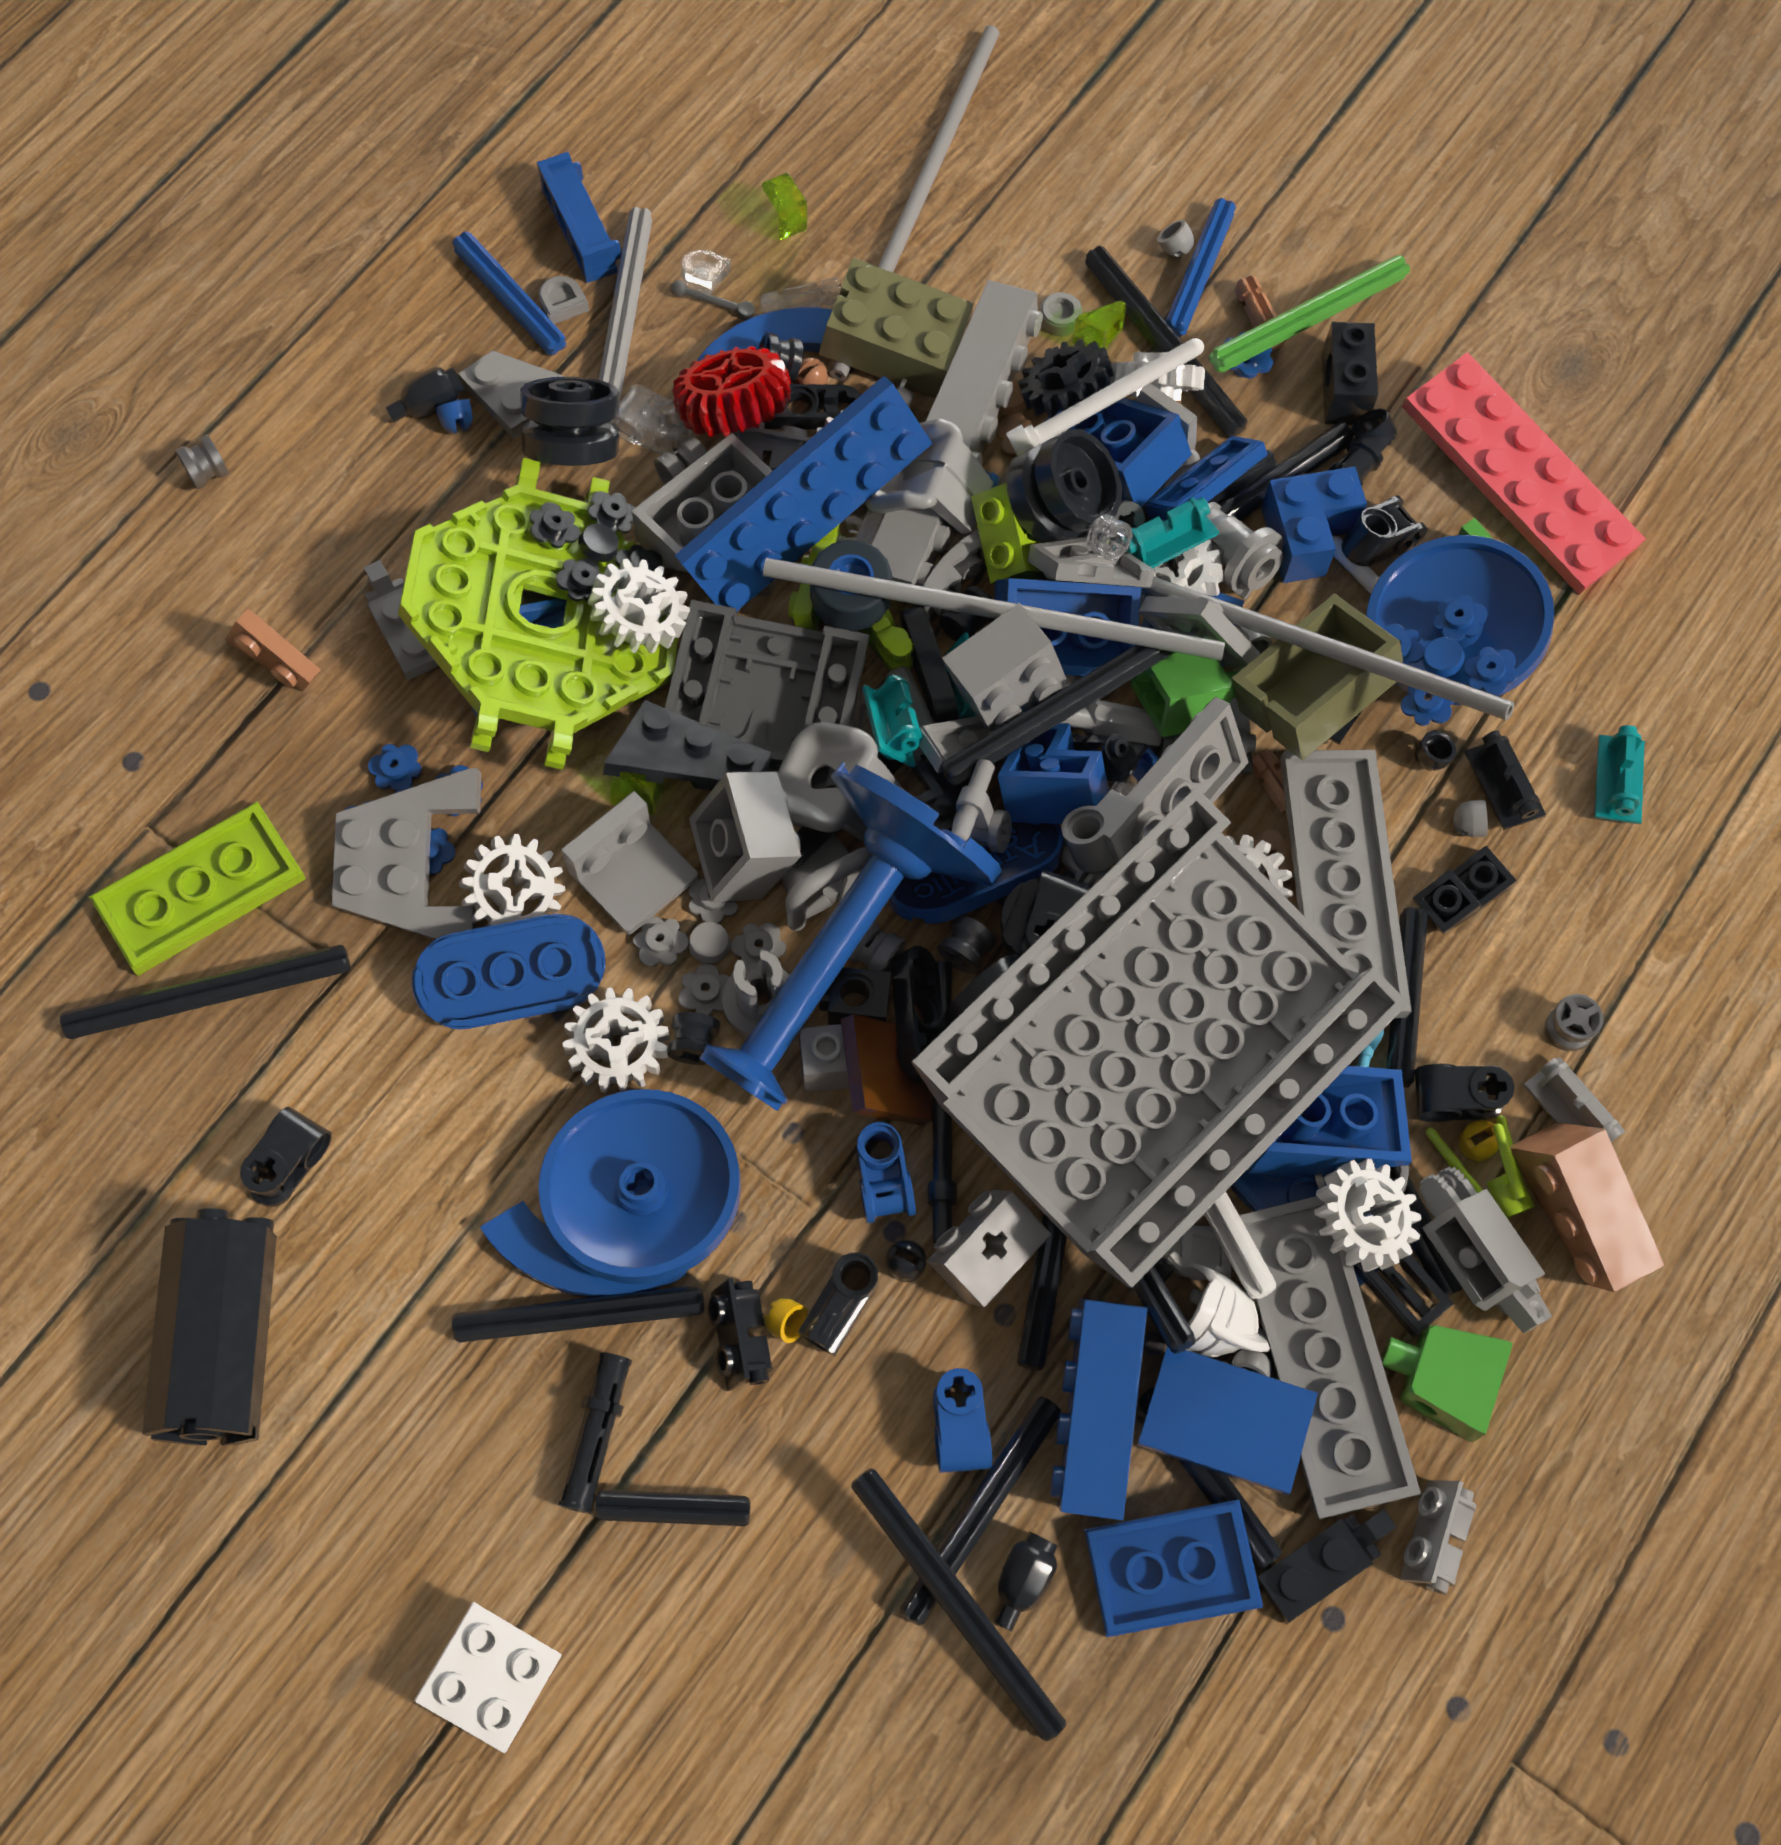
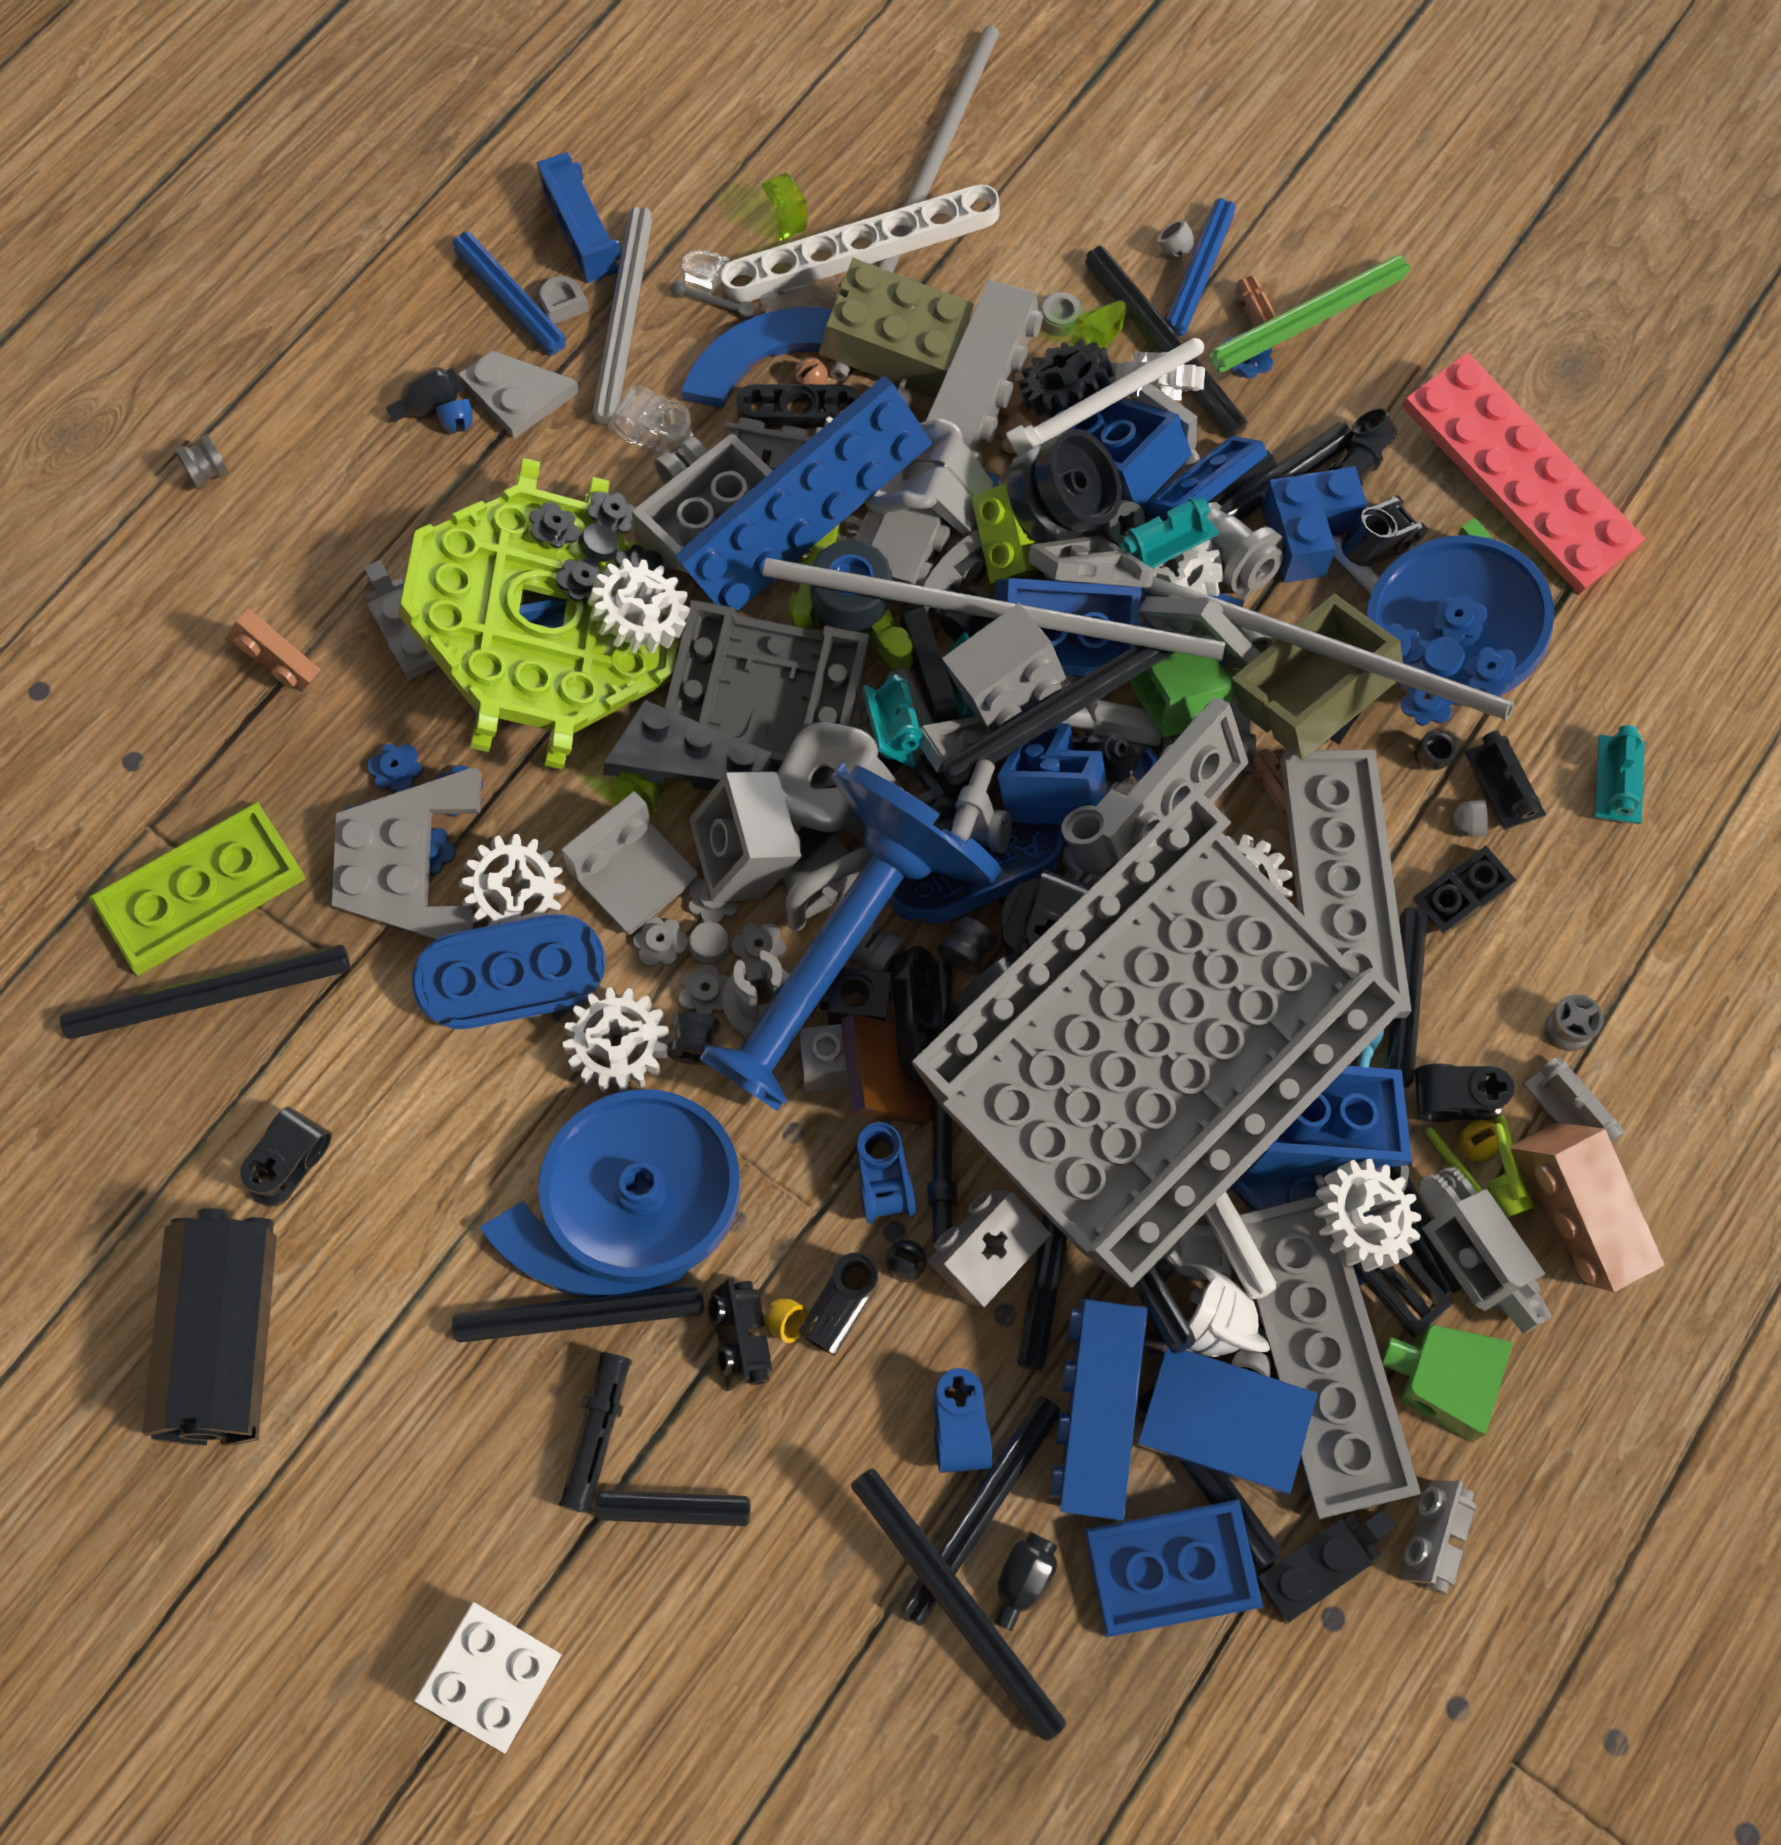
black wheel [520,377,619,466] -> none
red gear [672,346,791,437] -> none
black wheel [758,332,803,382] -> none
clear bush [1087,514,1132,561] -> none
black brick [1322,322,1378,425] -> none
none -> white beam [721,184,1000,303]

